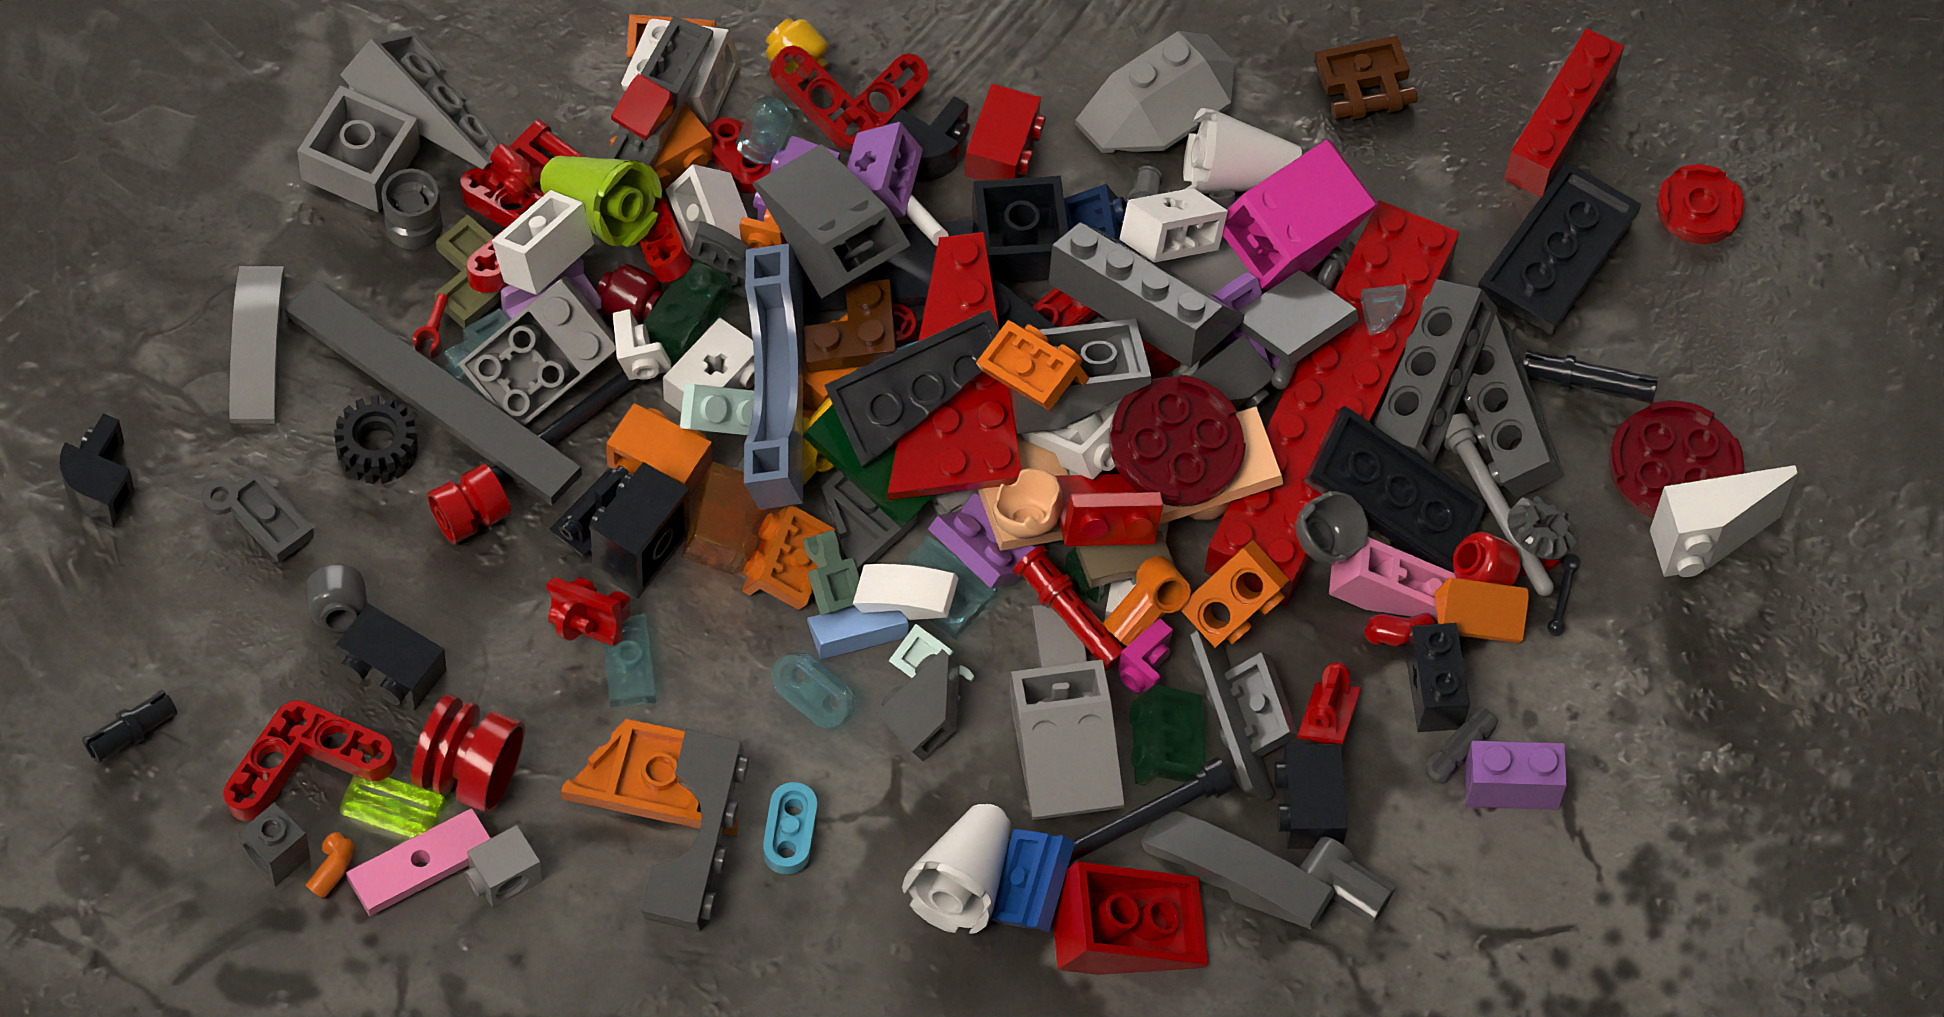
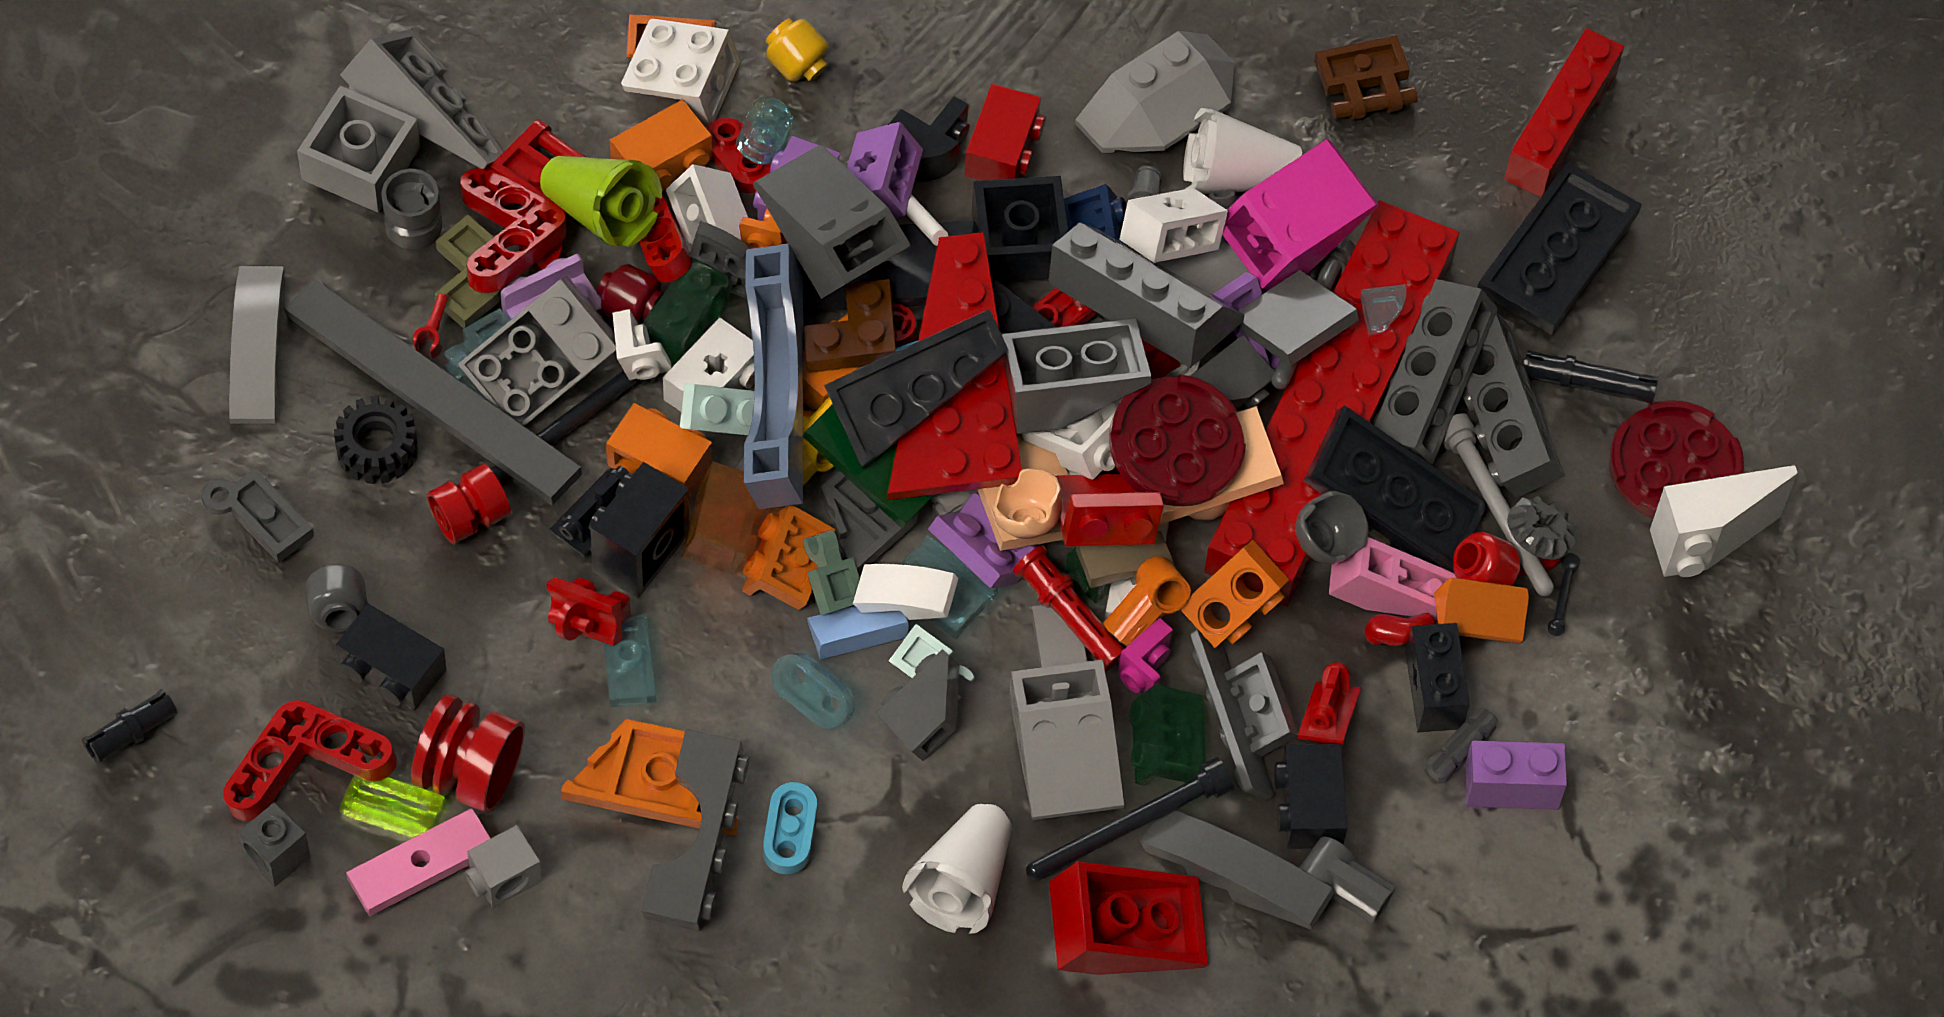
black brick [59,413,135,527] -> none
orange arm [305,832,356,900] -> none
red arm [490,143,535,198] -> none
white brick [492,190,594,295] -> none
dark grey slope [605,16,713,168] -> none
red slope [611,73,673,141] -> none
red beam [769,46,929,151] -> none
orange bracket [976,320,1089,411] -> none
blue plate [990,829,1075,932] -> none
red tile [1656,164,1745,245] -> none

